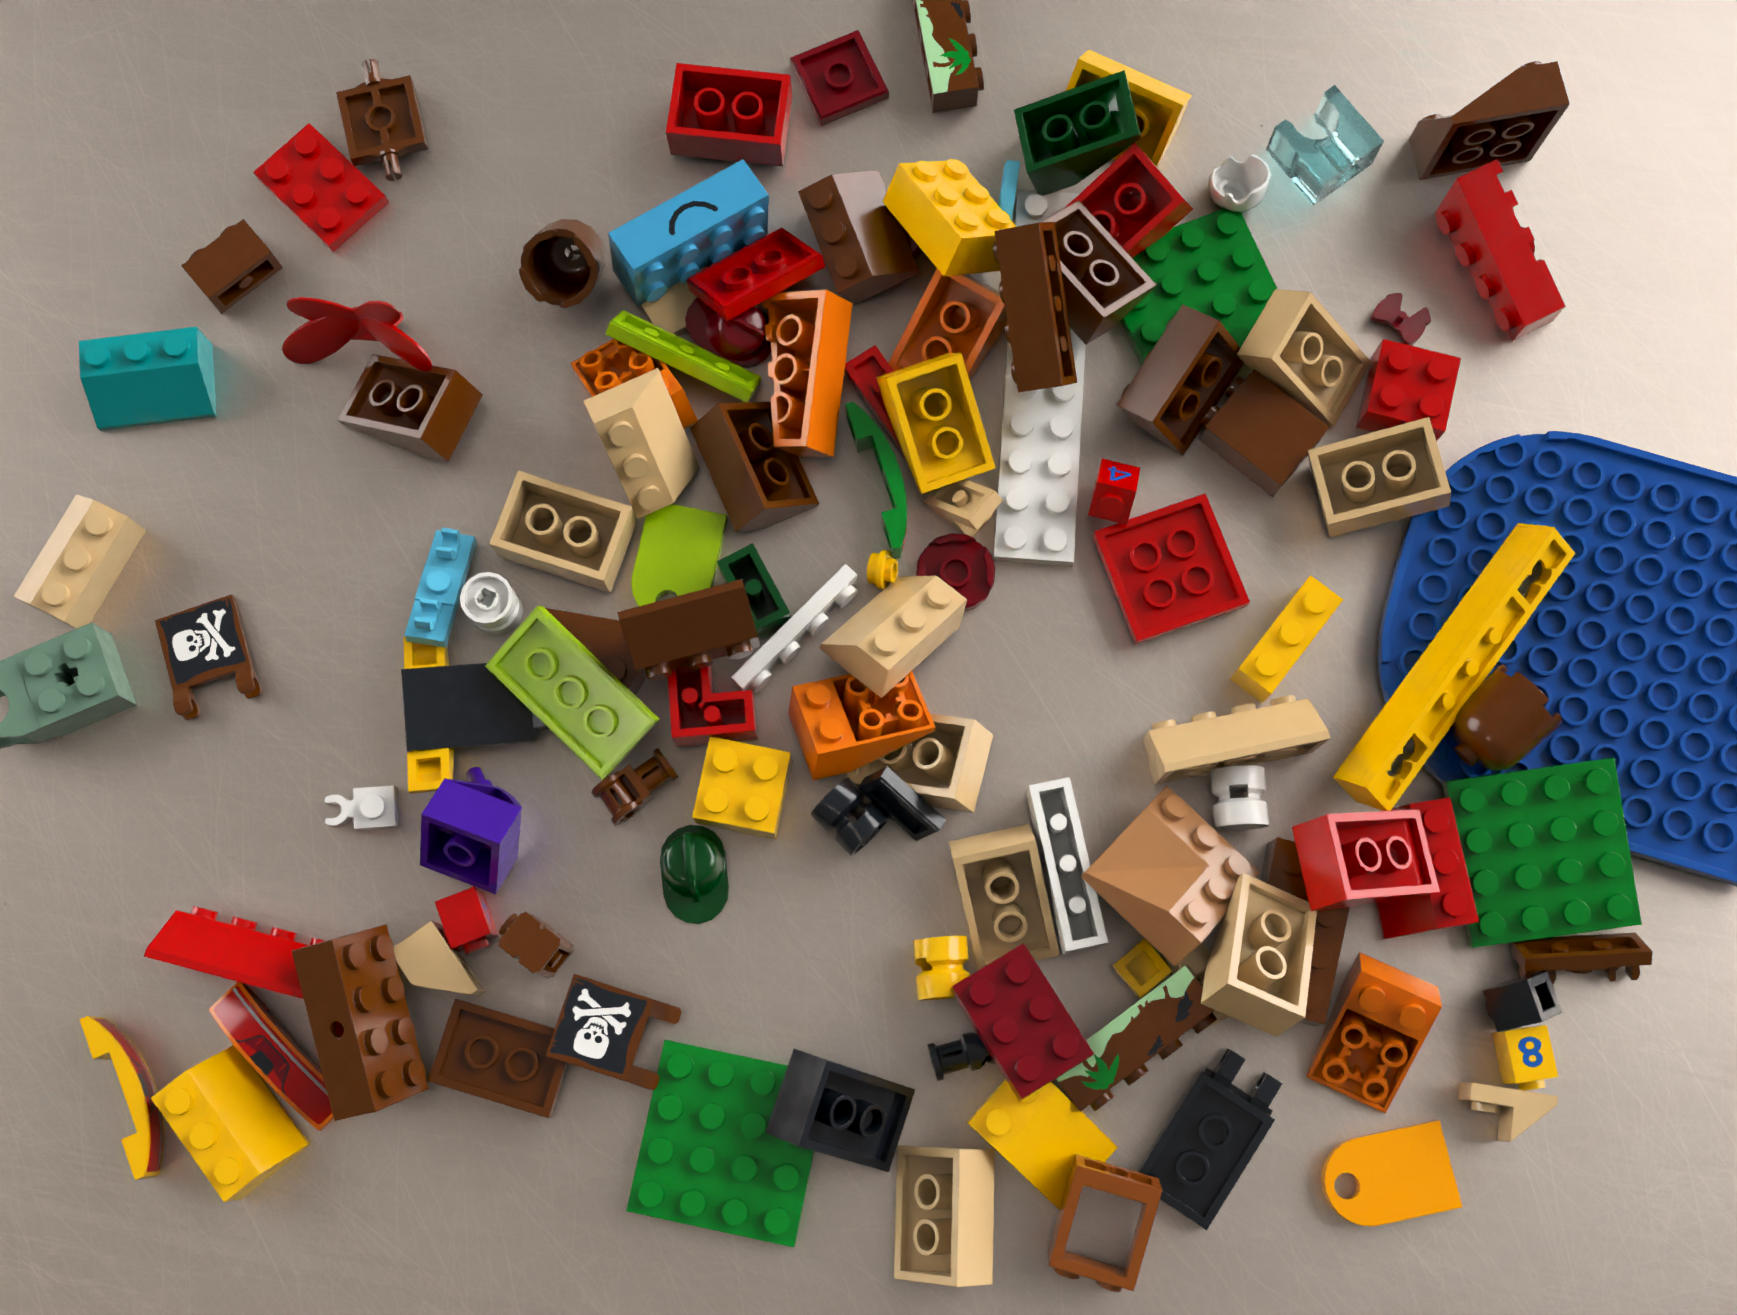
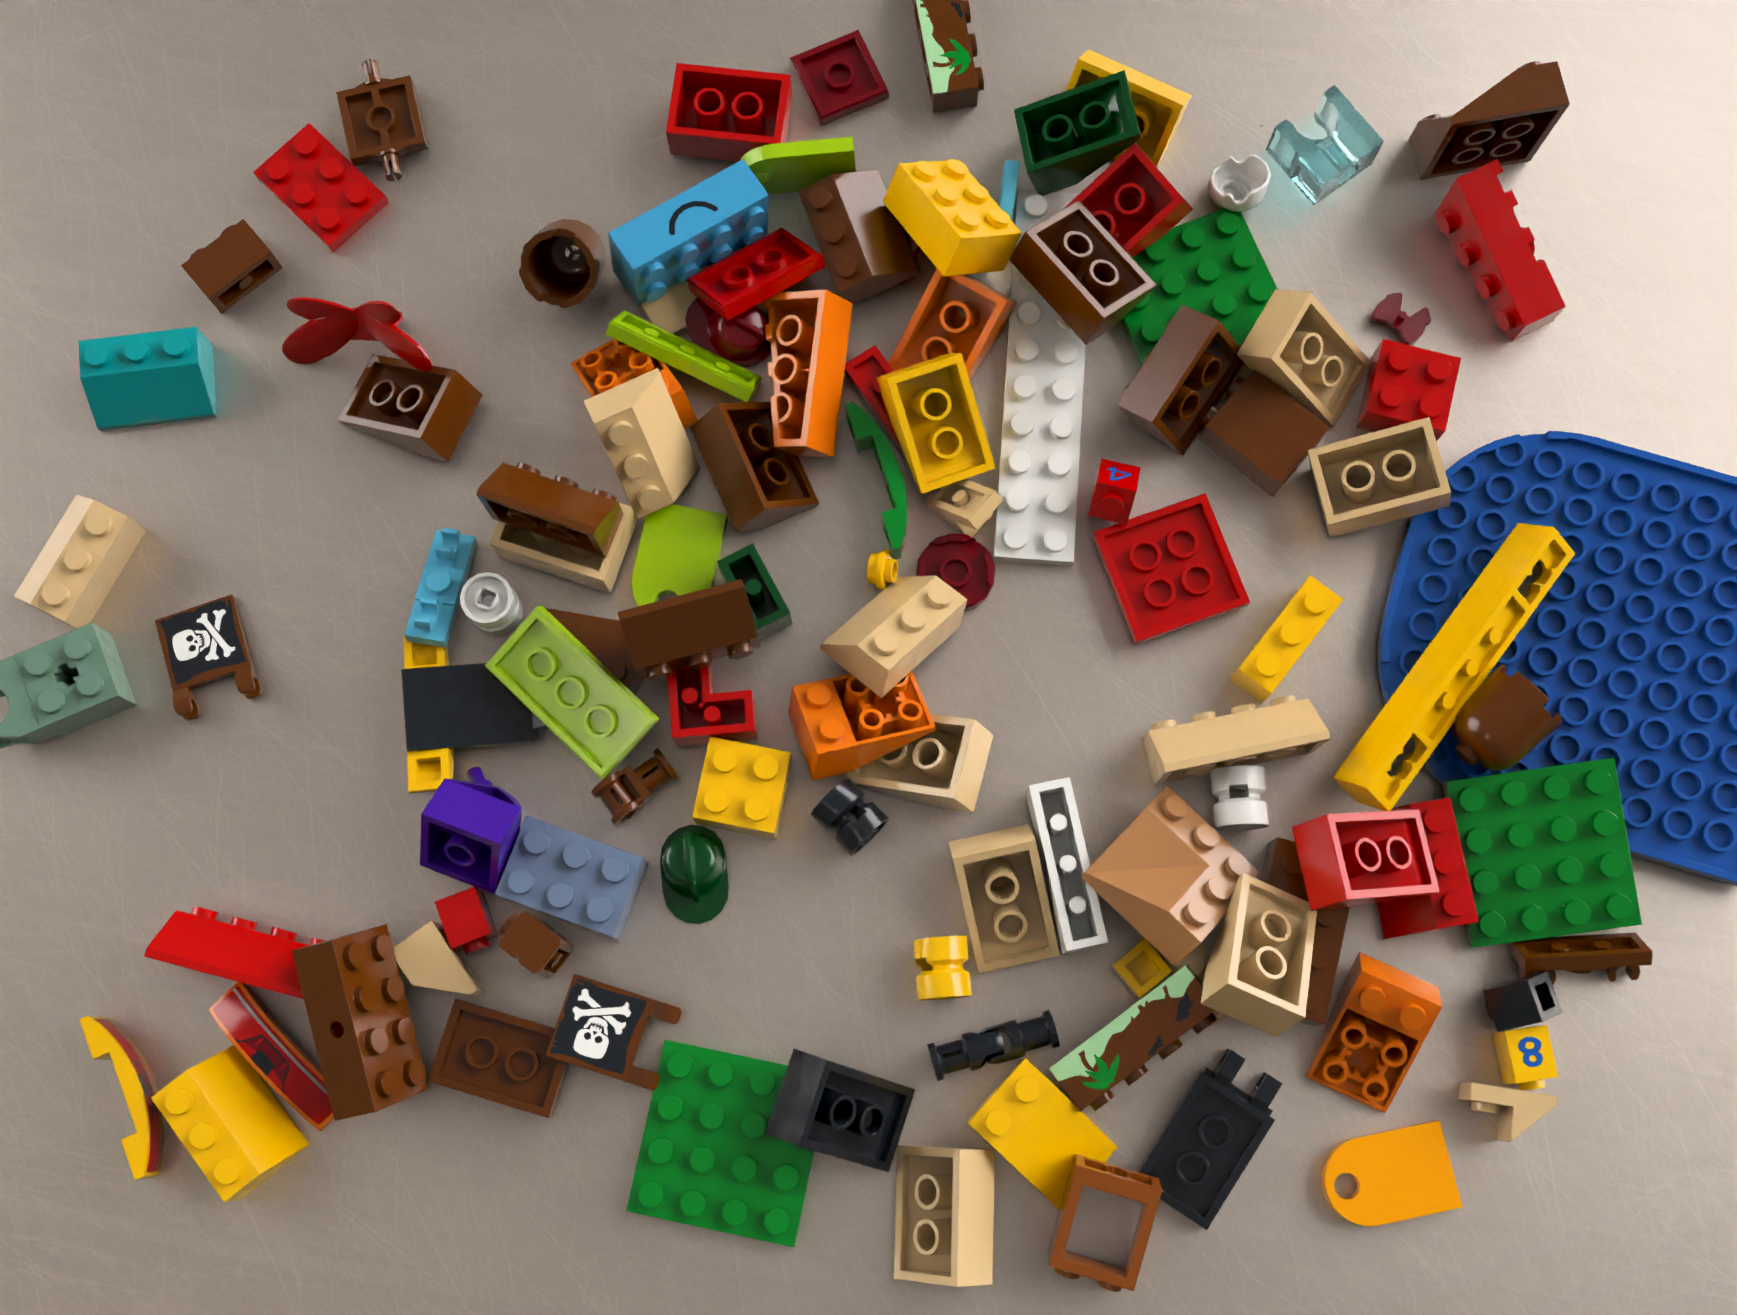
white plate [325,785,399,831] -> none
white plate [731,564,858,692] -> none
black tile [858,766,946,841] -> none
dark red plate [950,943,1094,1102] -> none
reddish brown brick [993,222,1077,392] -> none
none -> reddish brown slope [476,462,624,558]
none -> sand blue brick [495,816,649,941]
none -> lime tile [740,136,856,194]

